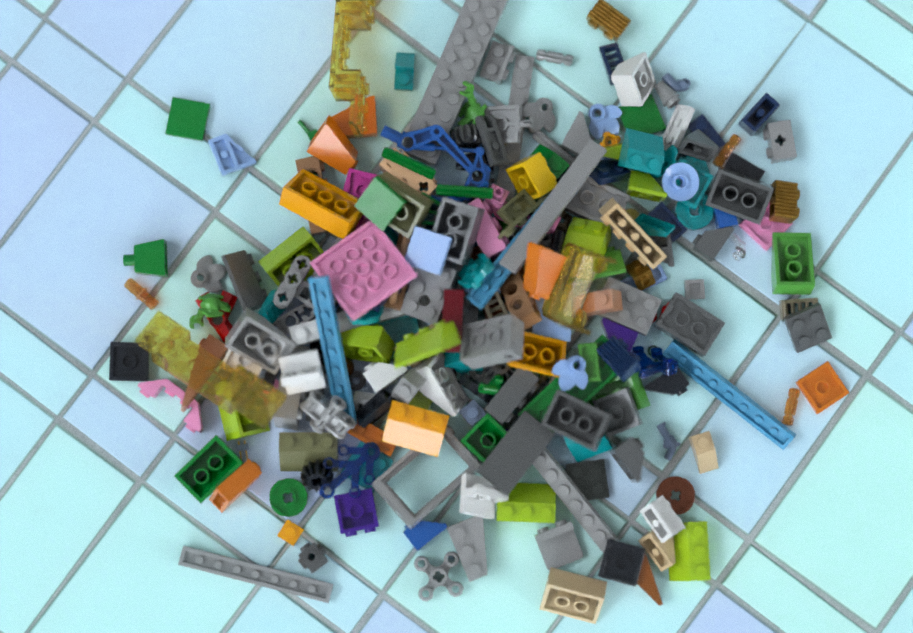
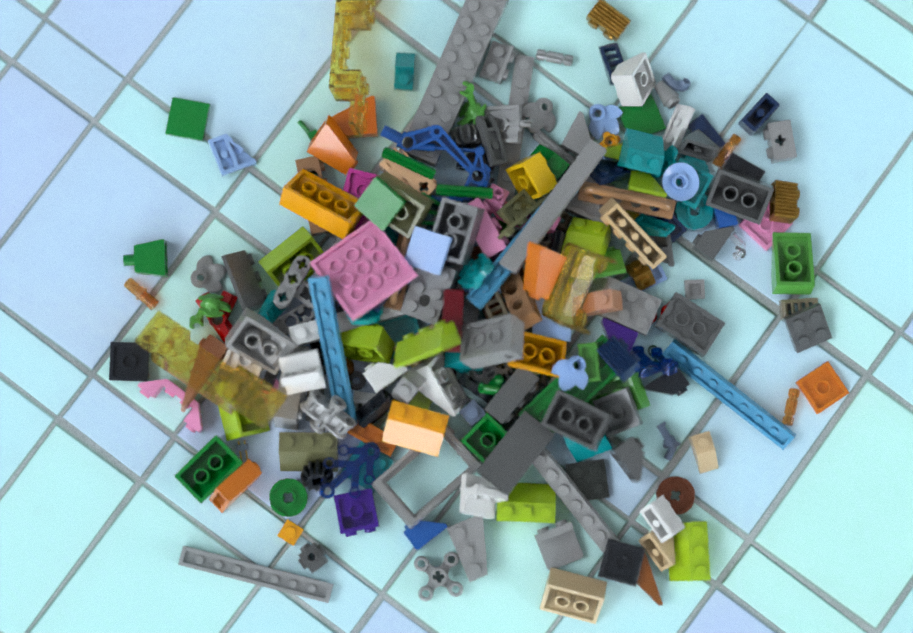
none -> medium nougat piece [578,181,676,220]

